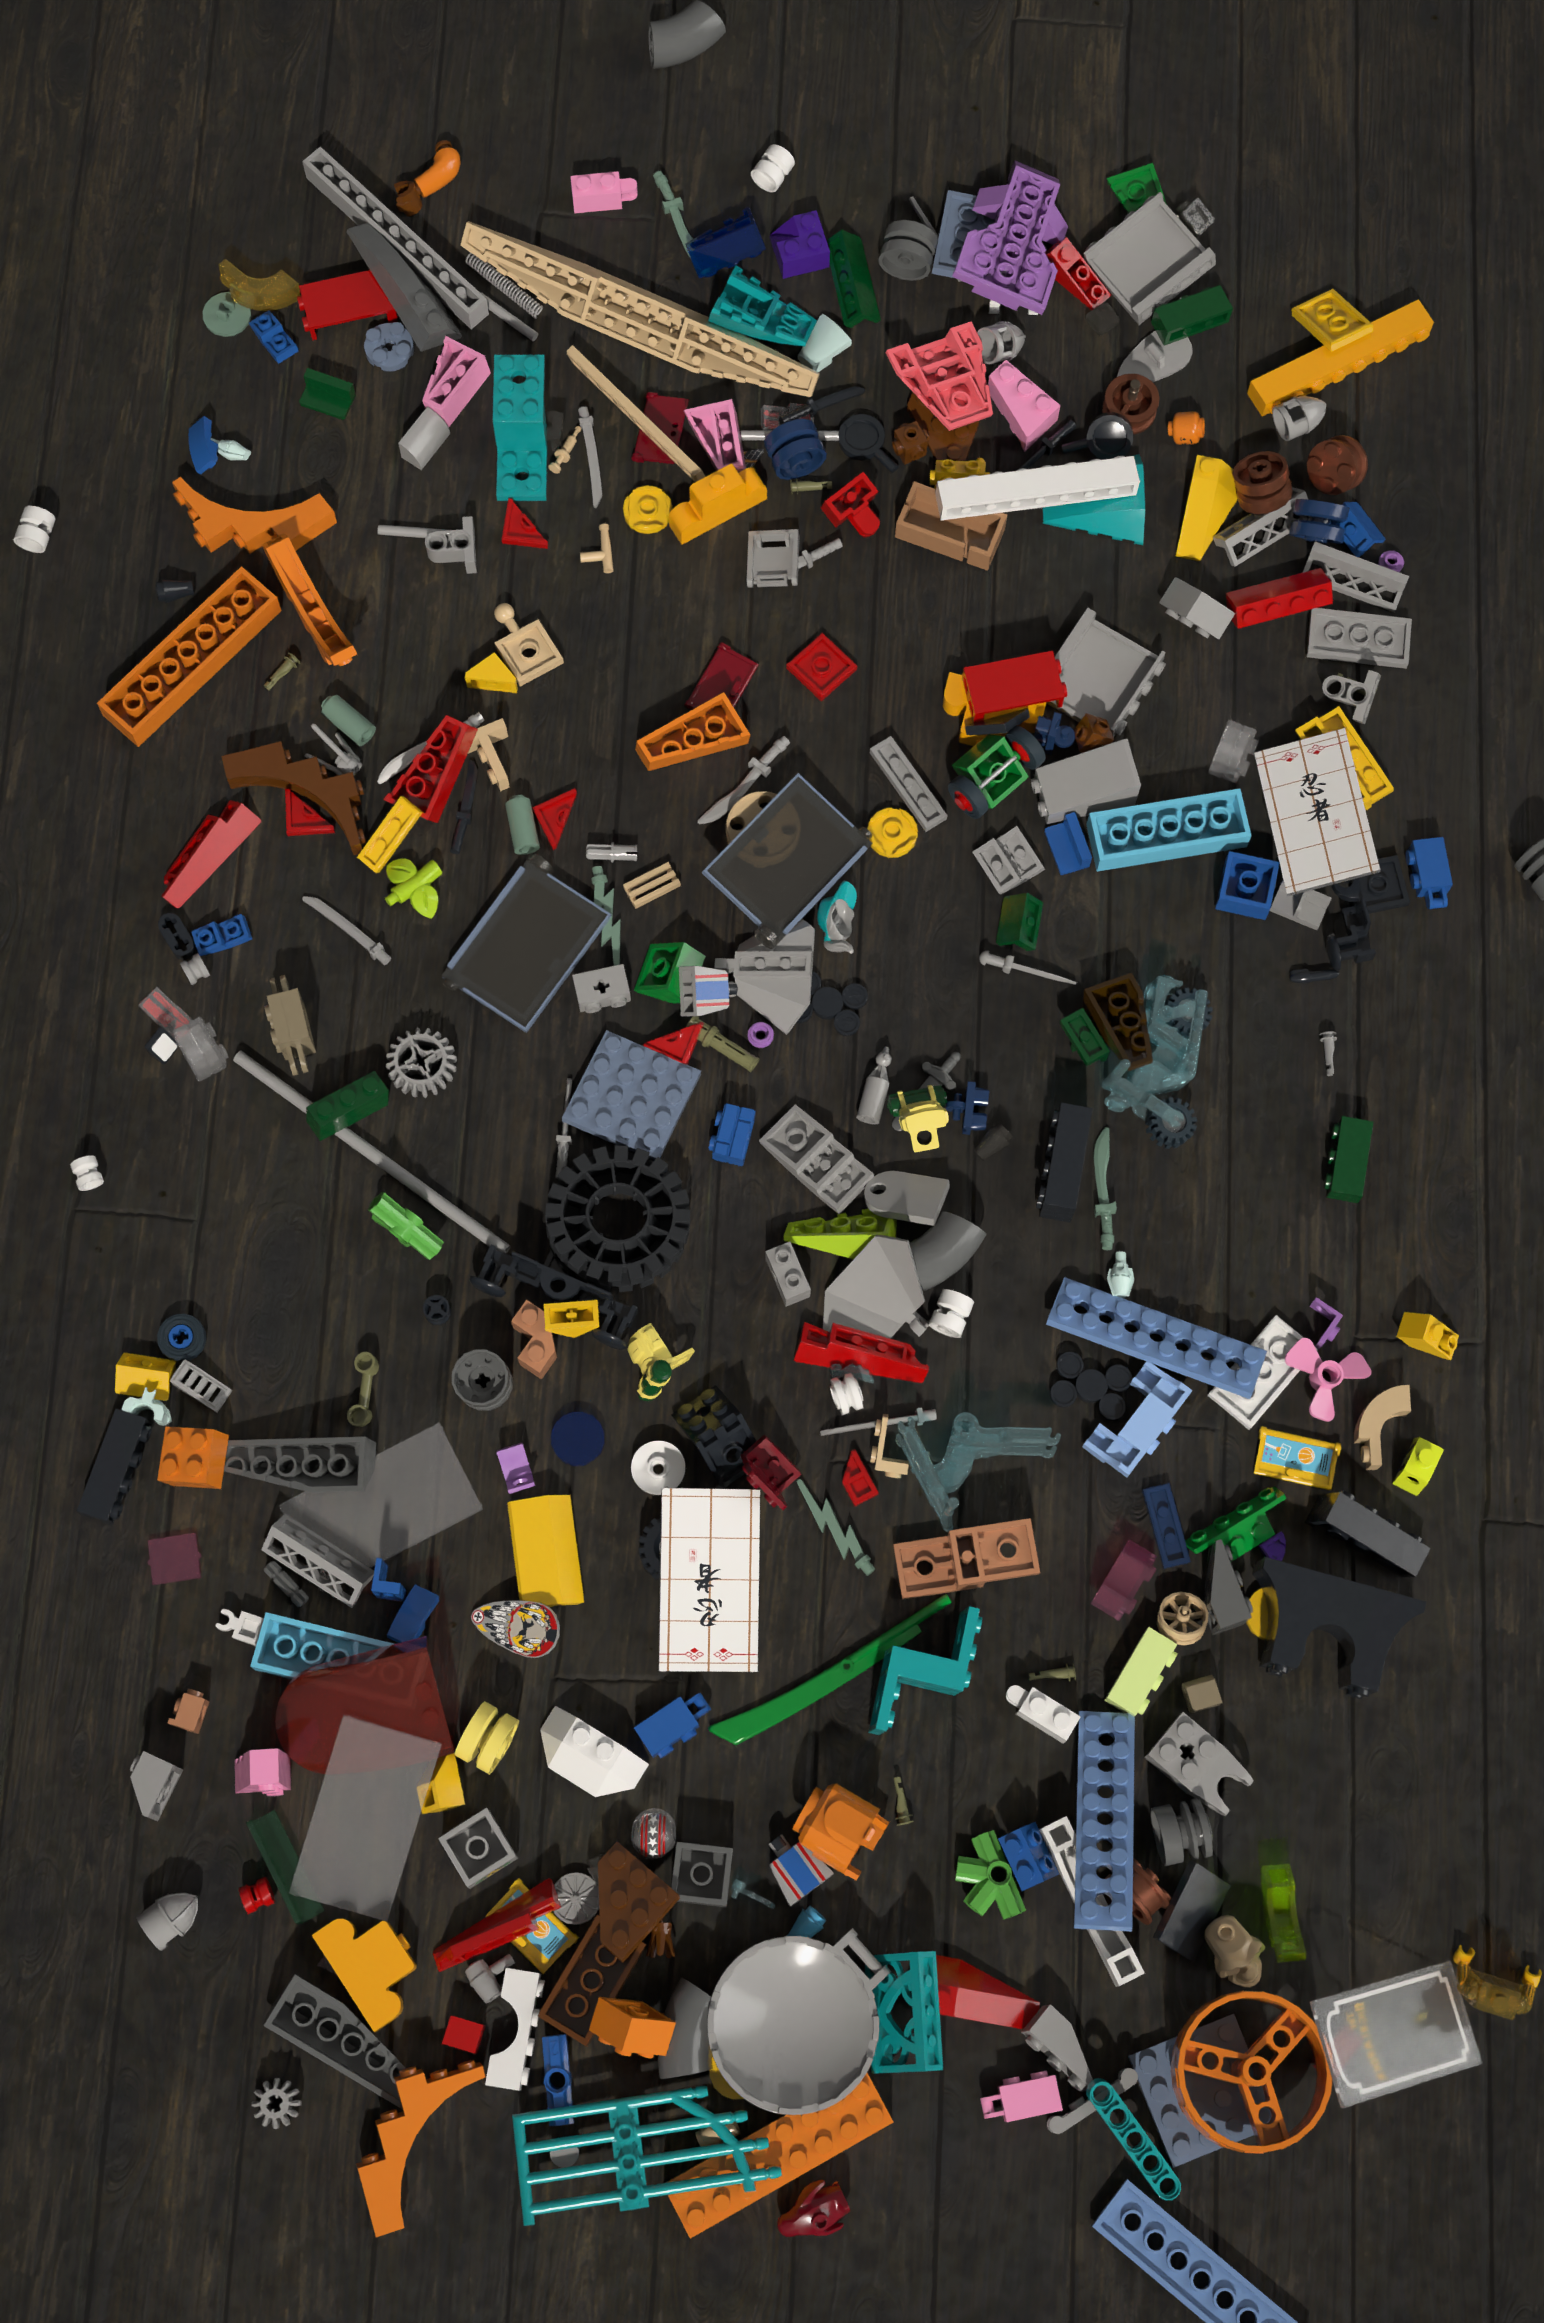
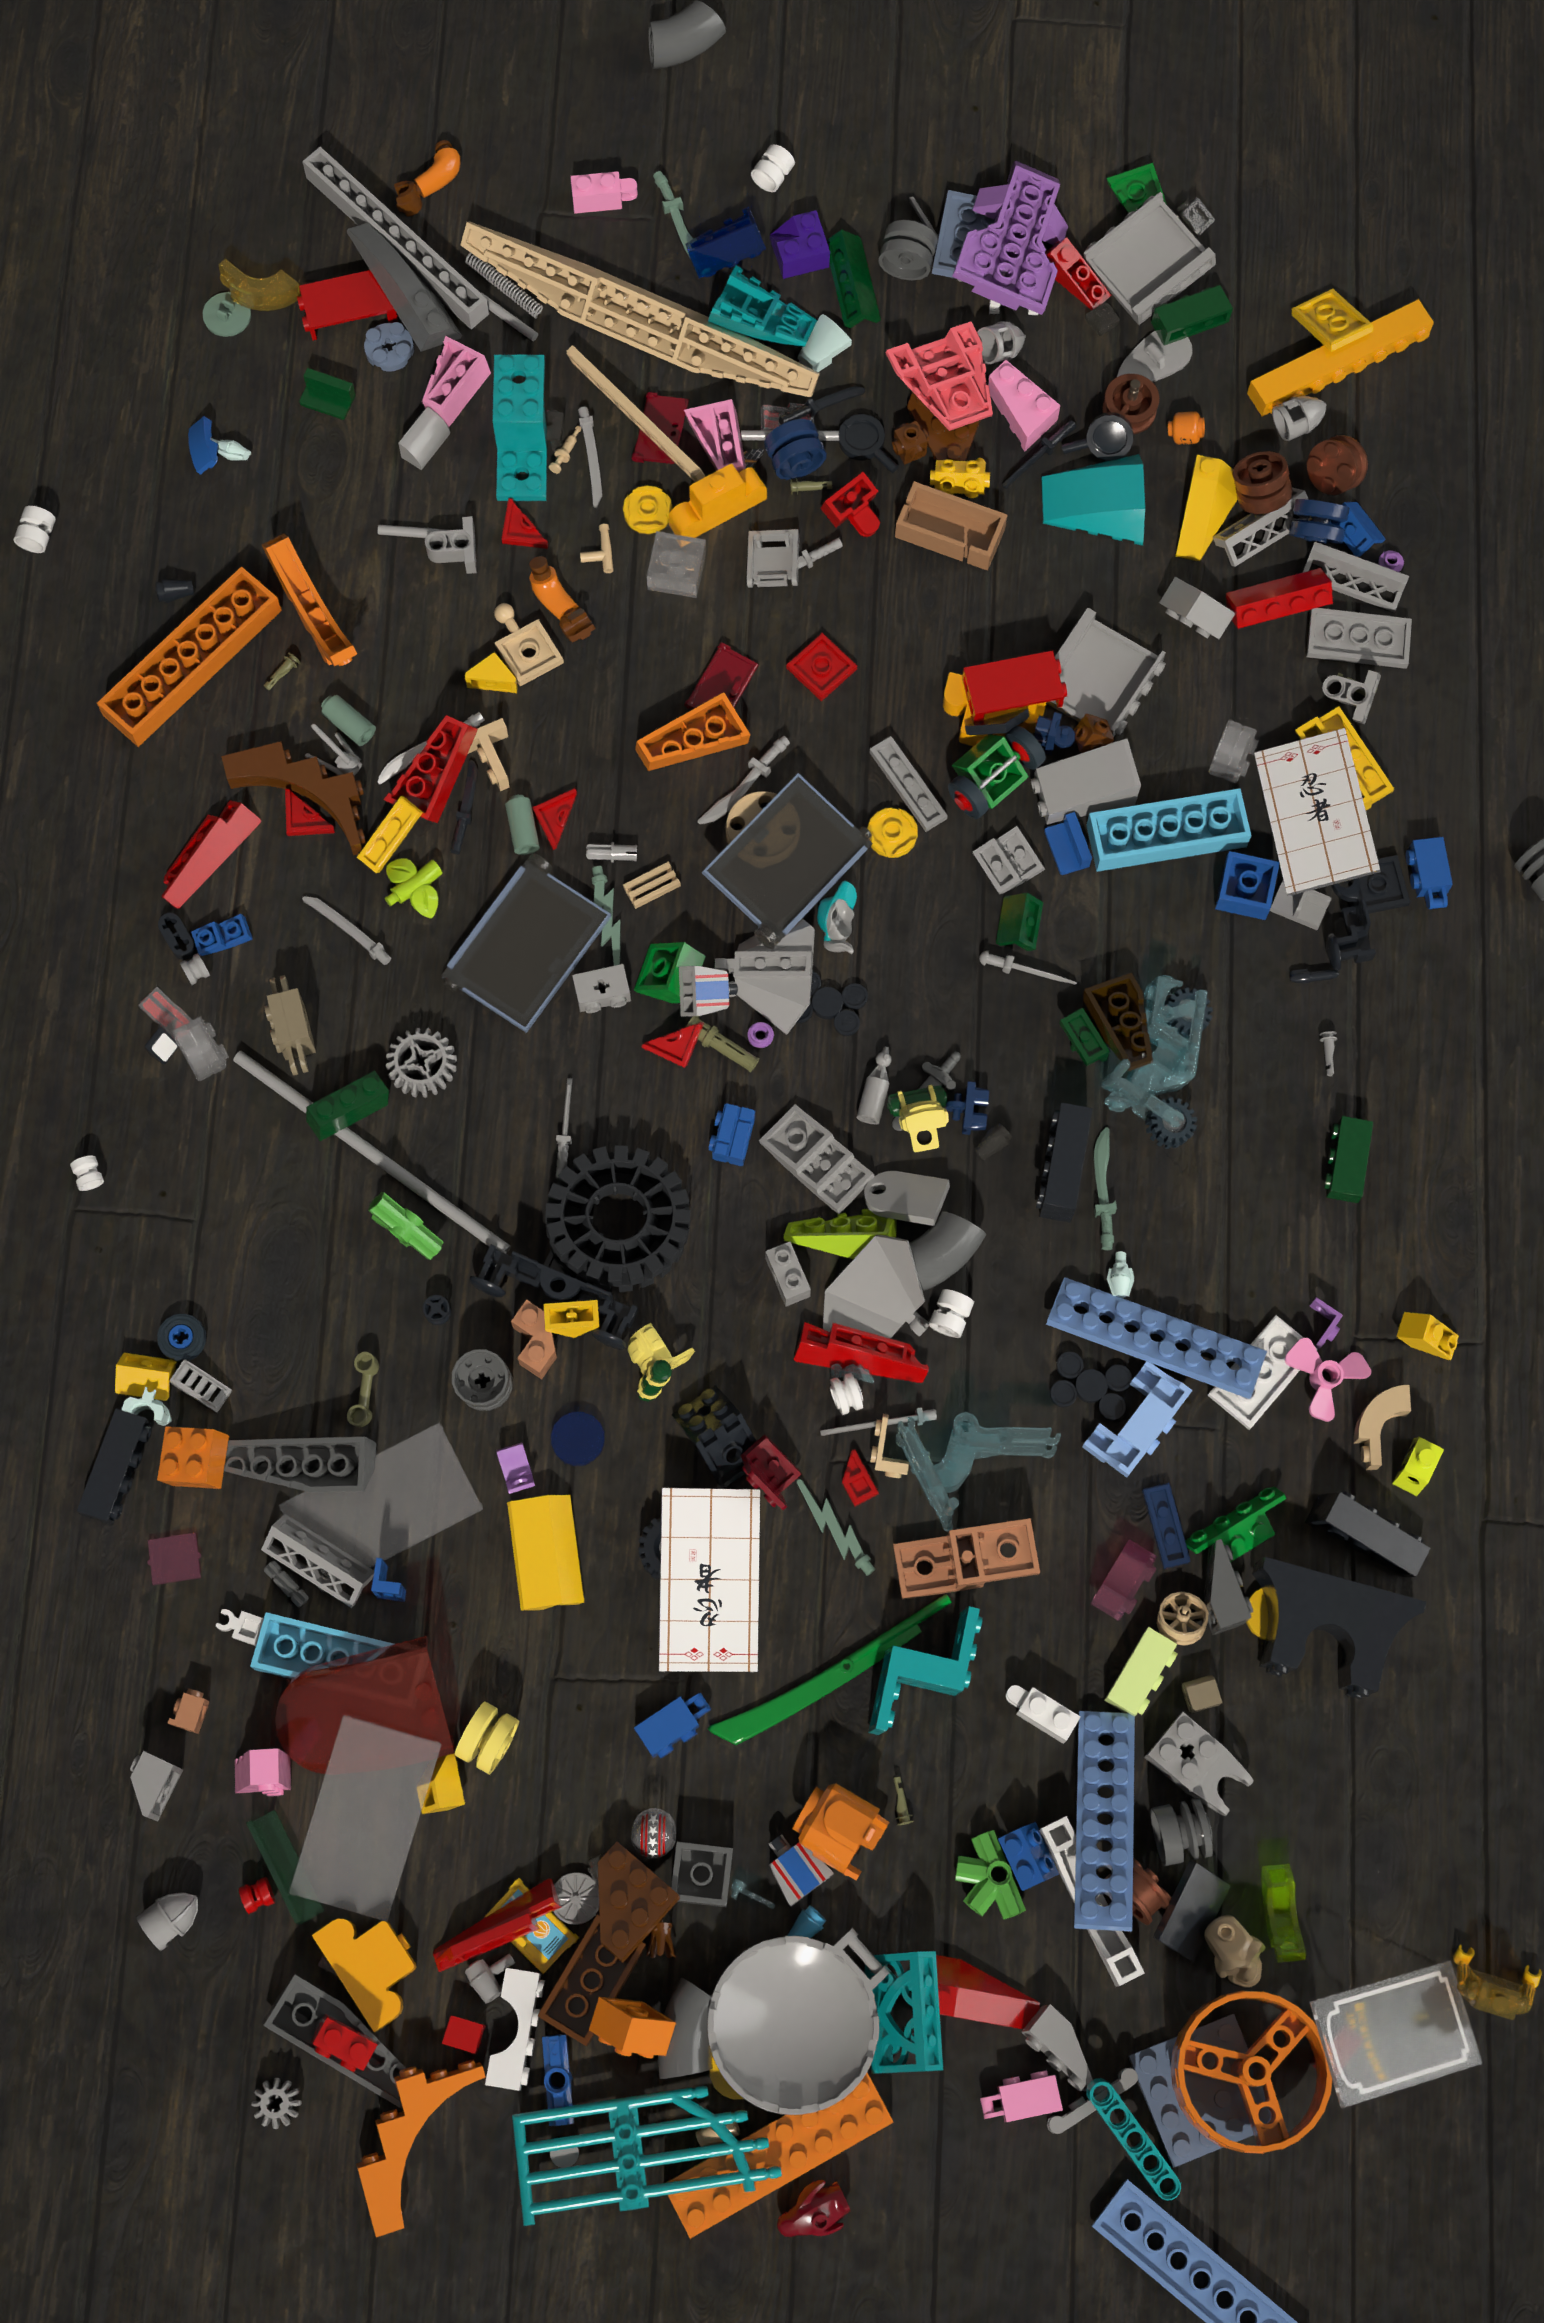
orange arch [172,477,337,554] -> none
blue slope [249,310,298,364] -> none
blue slope [387,1585,439,1648] -> none
light grey brick [438,1808,518,1889] -> none
shield [471,1601,560,1658] -> none
white wedge [540,1706,649,1797] -> none
sand blue plate [562,1030,701,1161] -> none
white dish [631,1441,685,1495] -> none
white brick [935,456,1140,521] -> none
olive piece [1029,1663,1076,1681] -> none
door [1253,1426,1341,1491] -> none
dark purple tile [1258,1531,1286,1561] -> none
none -> red brick [311,2014,378,2072]
none -> piece [529,556,596,643]
none -> clear brick [647,531,706,598]

